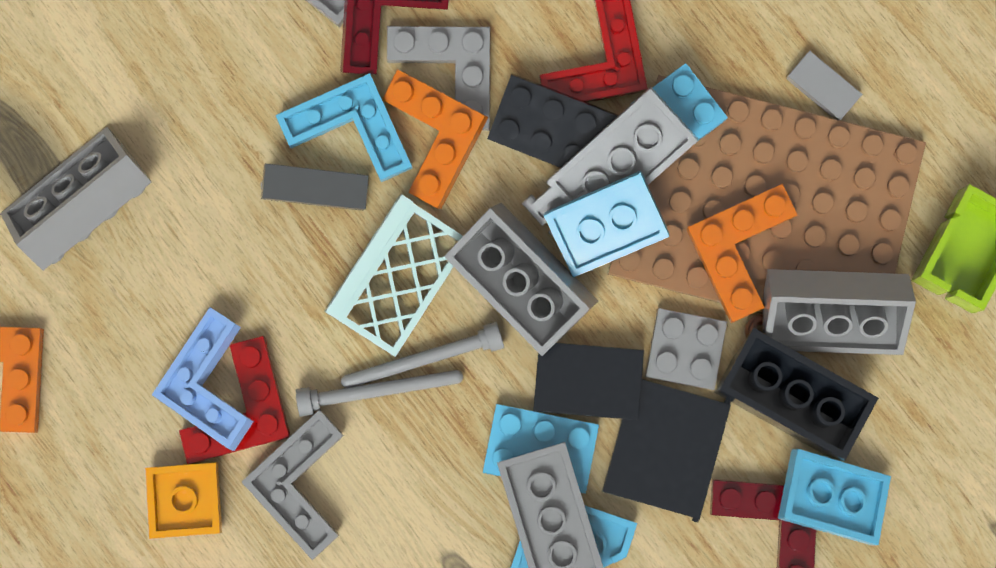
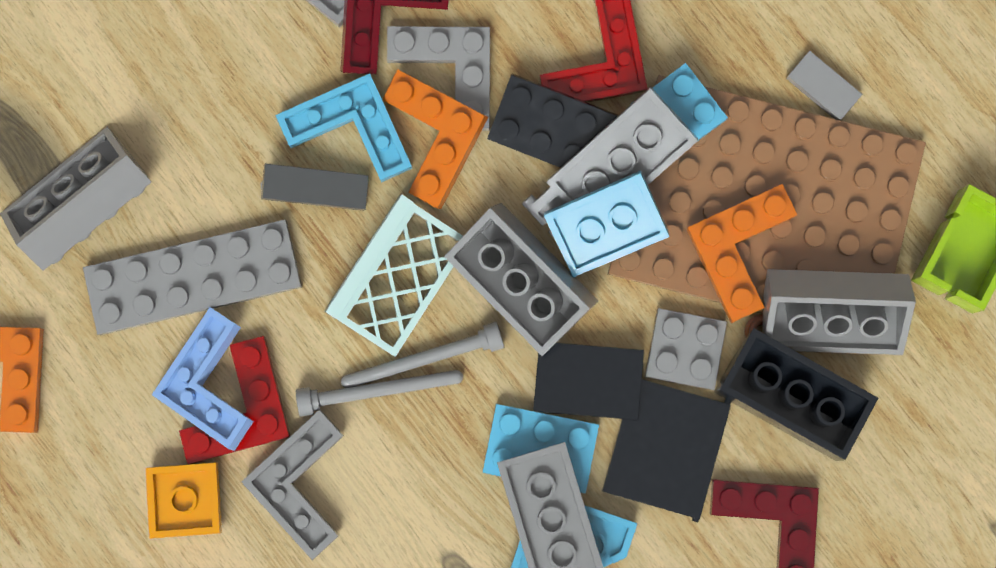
medium azure plate [778,449,891,545] -> none
none -> light grey plate [83,220,302,336]

